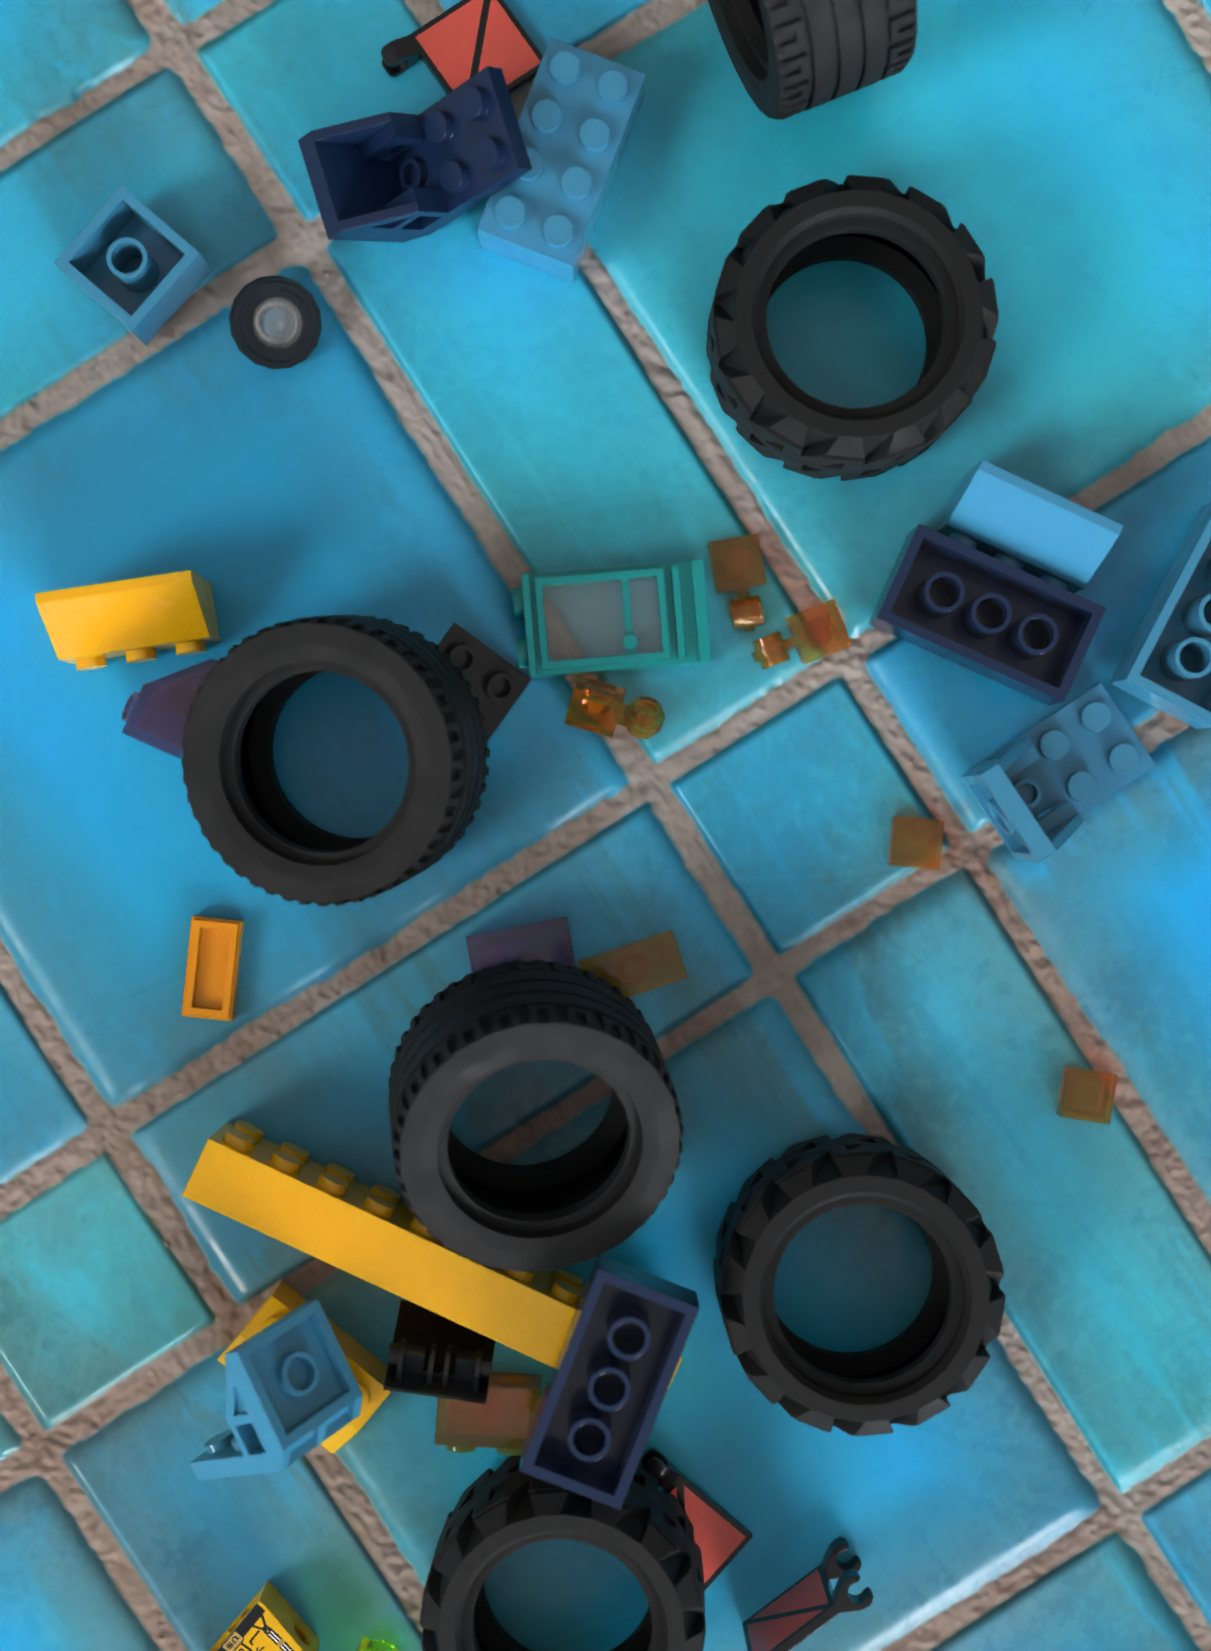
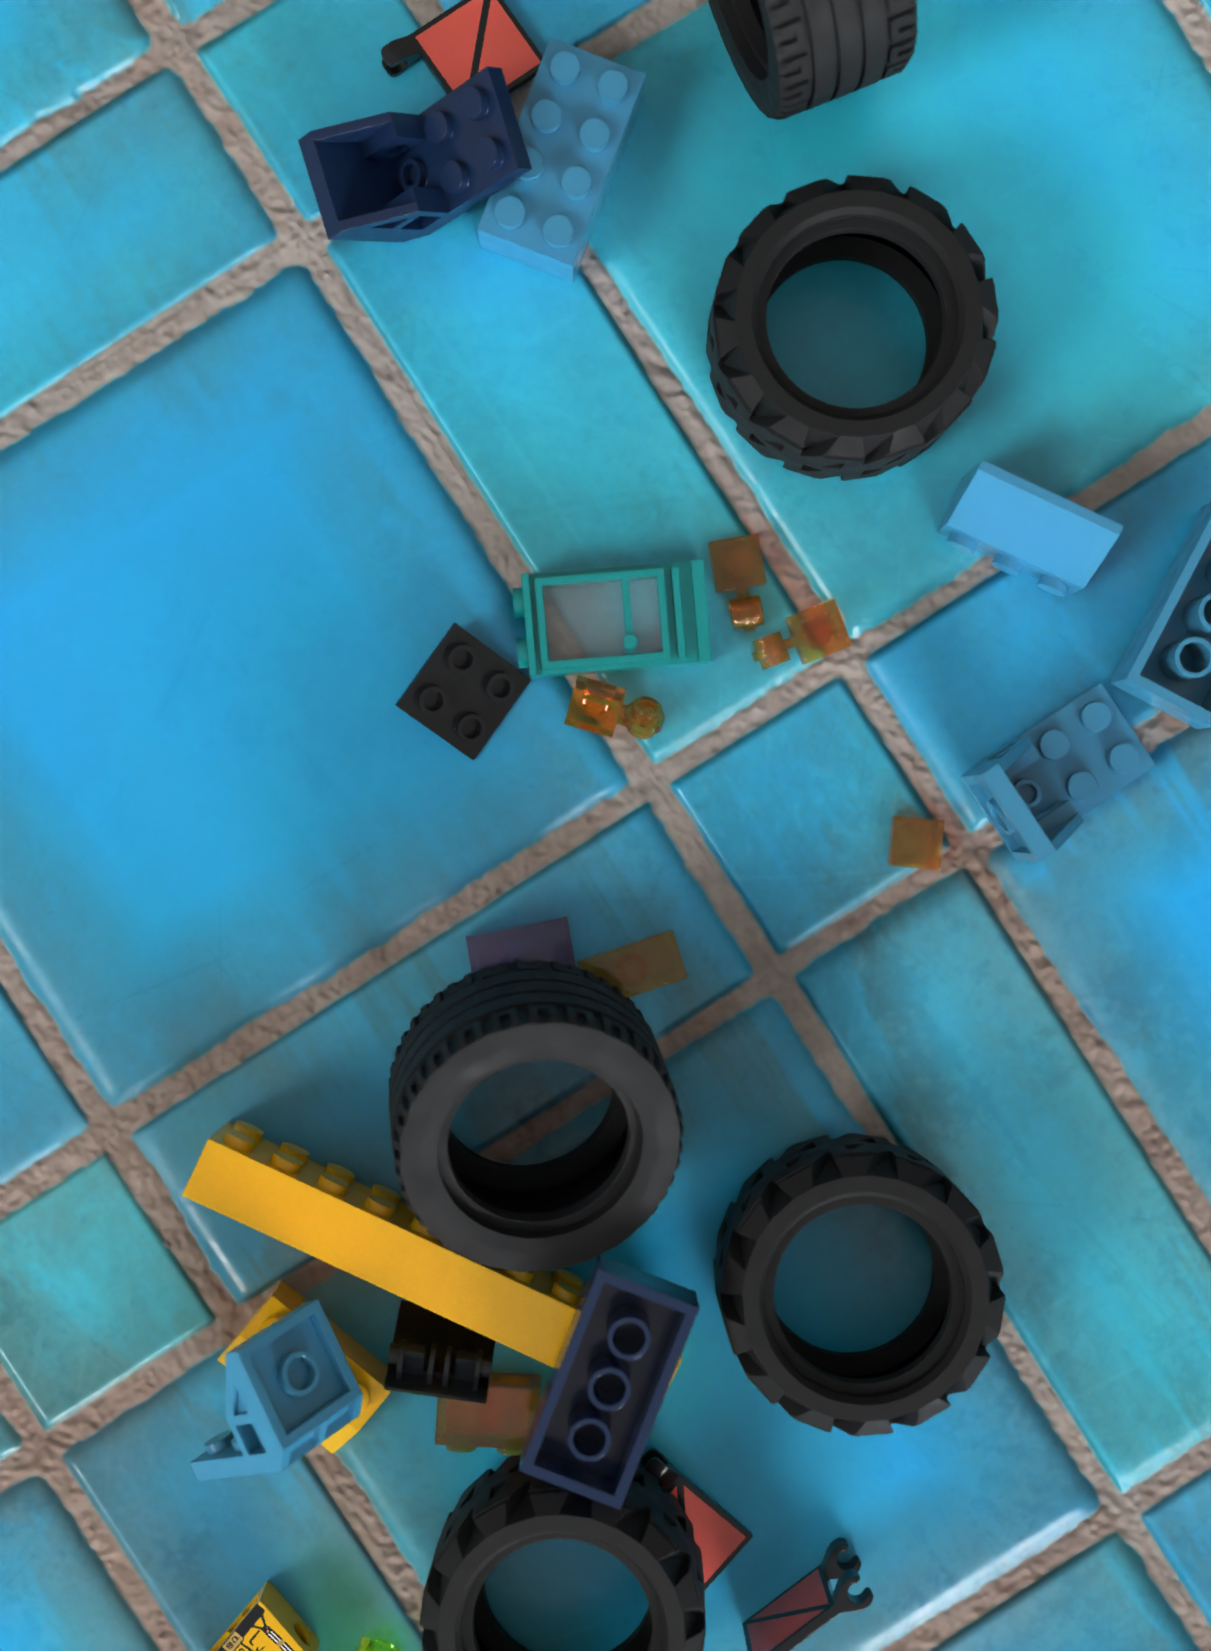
yellow slope [34,570,220,671] -> none
dark azure brick [54,185,212,346] -> none
clear purple slope [122,658,218,759] -> none
black tyre [181,615,490,906] -> none
light orange tile [181,915,245,1021] -> none
black wheel [229,275,322,369] -> none
dark blue brick [868,524,1106,705] -> none
clear orange tile [1056,1065,1118,1125] -> none

